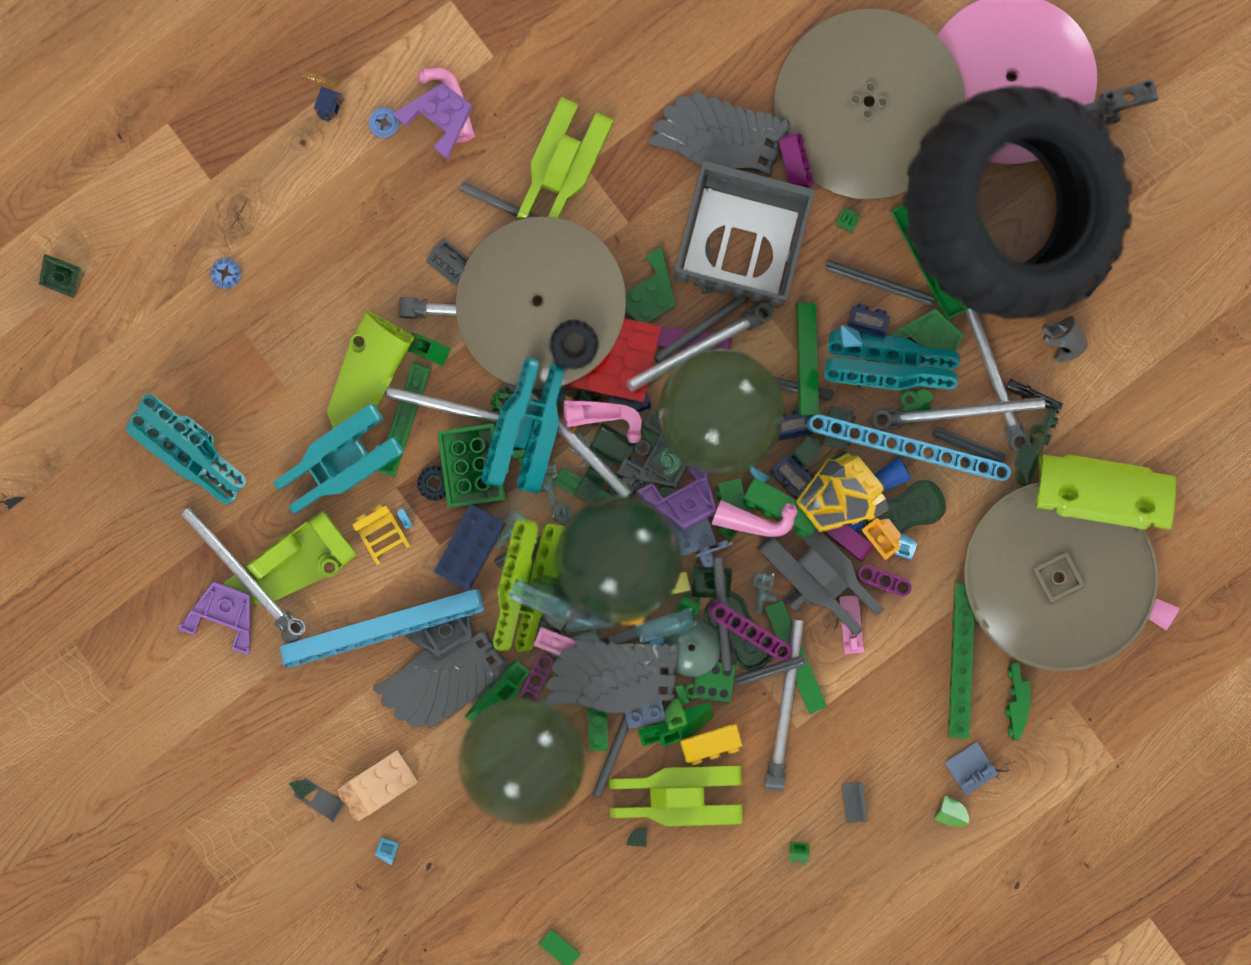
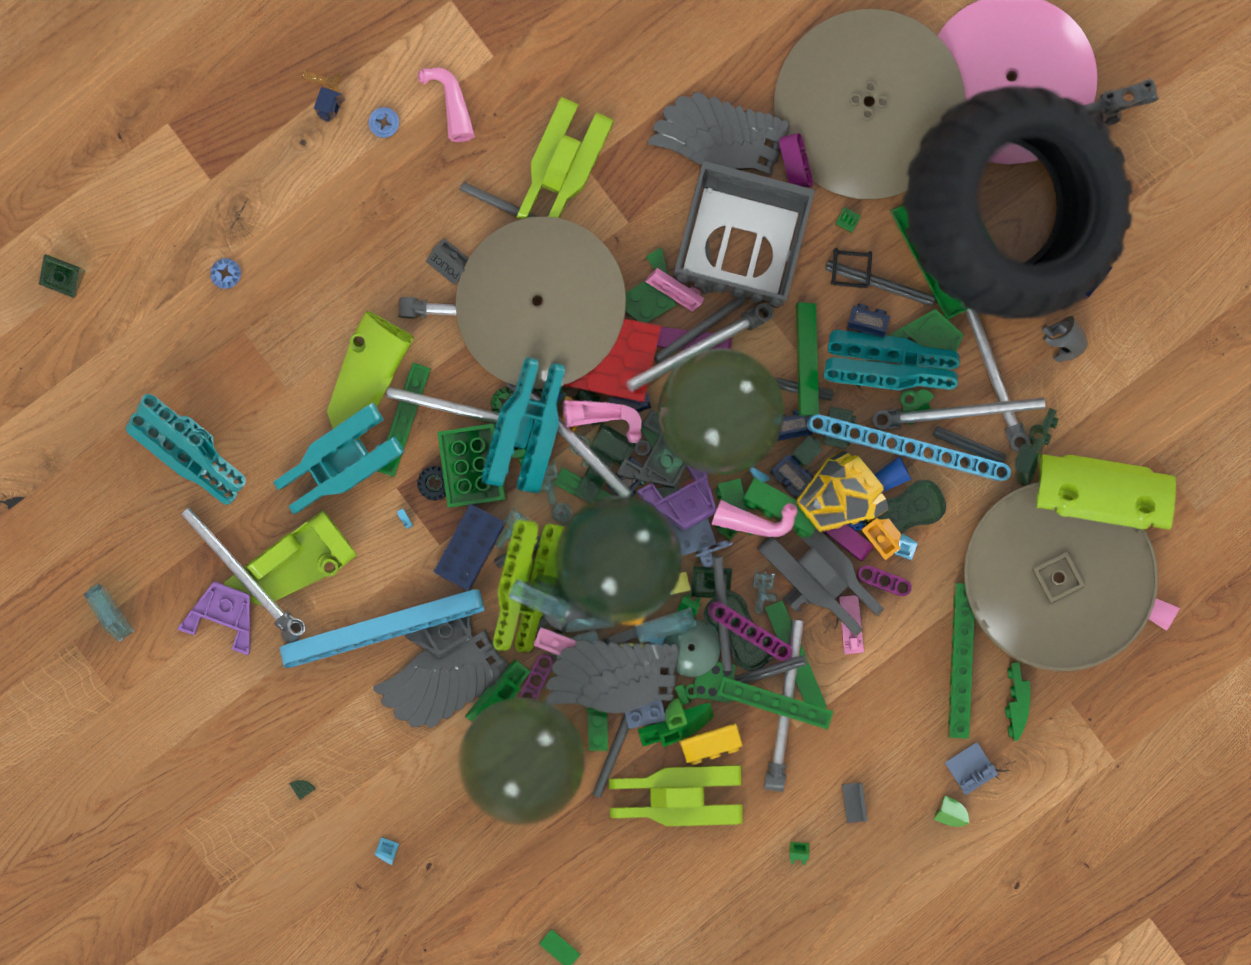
dark grey piece [294,778,344,822] -> none
light nougat bracket [338,750,418,821] -> none
yellow plate [353,505,410,565] -> none
medium lavender wing [393,83,472,160] -> none
green slope [408,332,451,366] -> none
black tyre [550,319,598,370] -> none
clear green tile [627,827,647,847] -> none
medium azure slope [840,325,862,348] -> none
black pin [1006,379,1063,414] -> none
none -> clear light blue slope [83,584,134,642]
none -> bright pink hinge [646,268,704,312]
none -> green plate [717,677,834,730]
none -> black piece [830,248,872,288]

